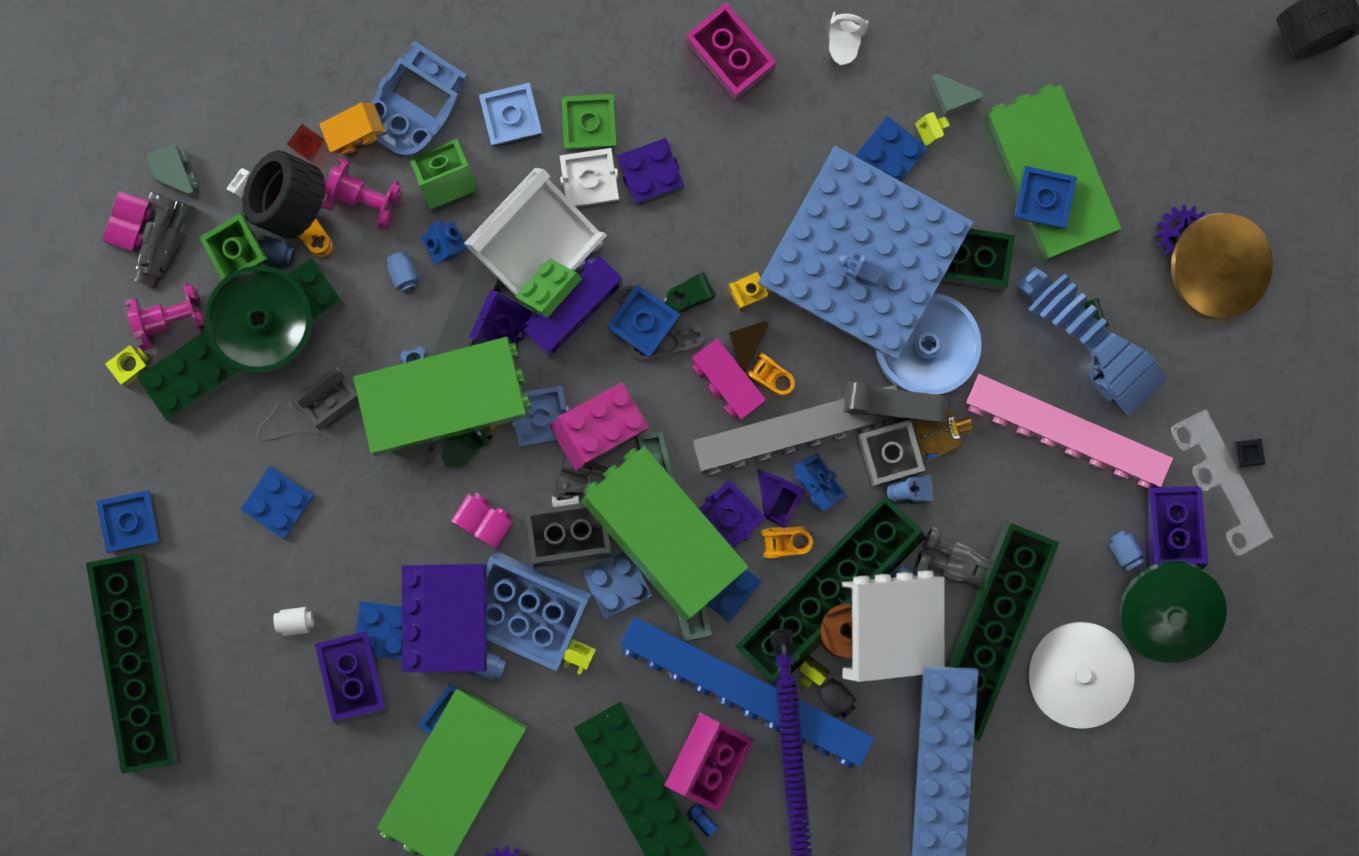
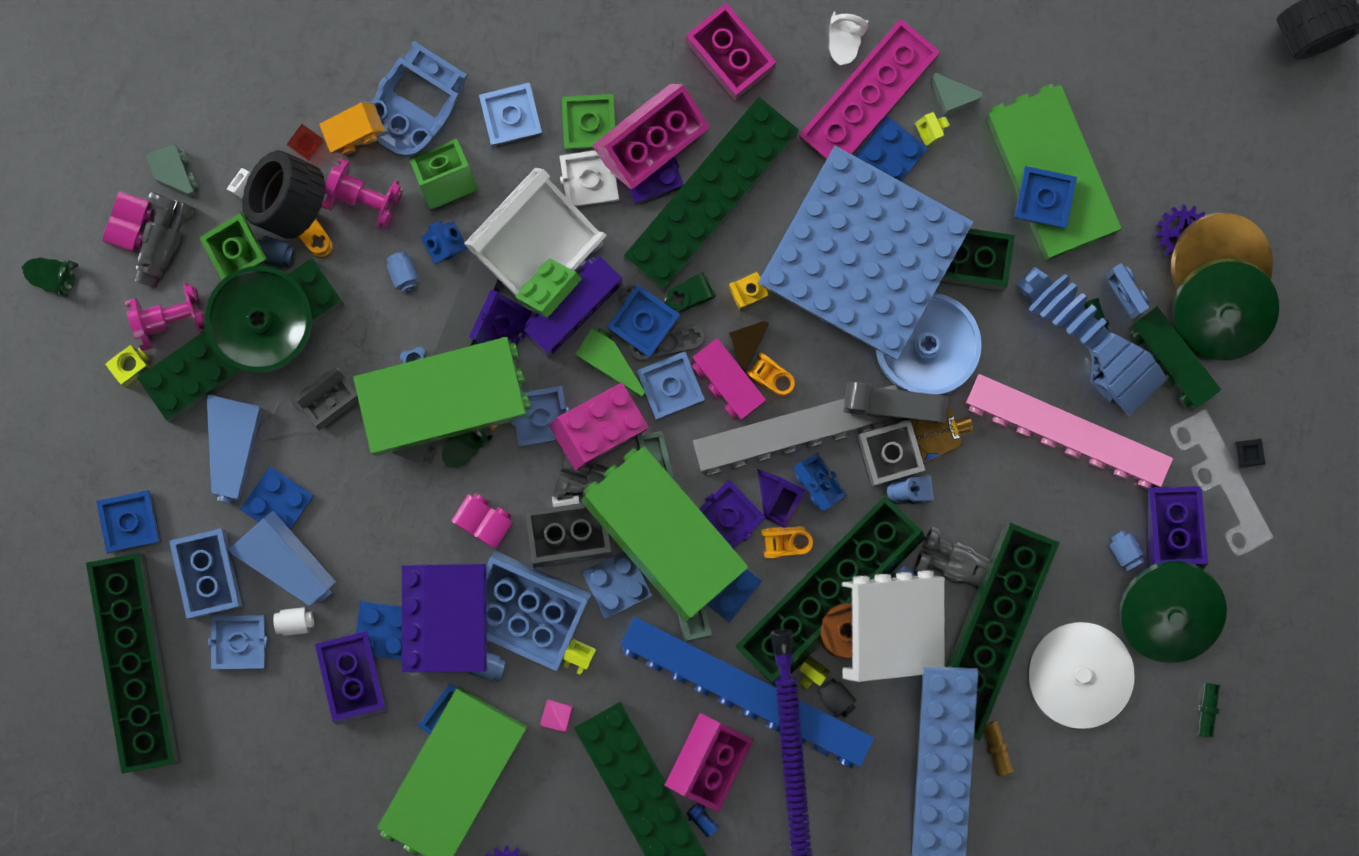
medium blue piece [837,251,883,285] -> none
none -> dark green piece [22,257,79,298]
none -> medium blue brick [169,528,243,620]
none -> medium blue slope [207,395,263,504]
none -> medium blue plate [208,615,268,669]
none -> medium blue slope [228,511,336,606]
none -> dark pink slope [540,700,573,732]
none -> bright green slope [575,328,645,399]
none -> dark pink slope [592,84,710,189]
none -> dark green brick [624,97,799,293]
none -> medium blue plate [636,352,705,420]
none -> dark pink plate [799,18,940,160]
none -> pearl gold pin [984,720,1014,776]
none -> medium blue plate [1105,263,1149,320]
none -> dark green brick [1129,306,1221,411]
none -> dark green dish [1172,258,1280,361]
none -> dark green pin [1197,682,1221,738]

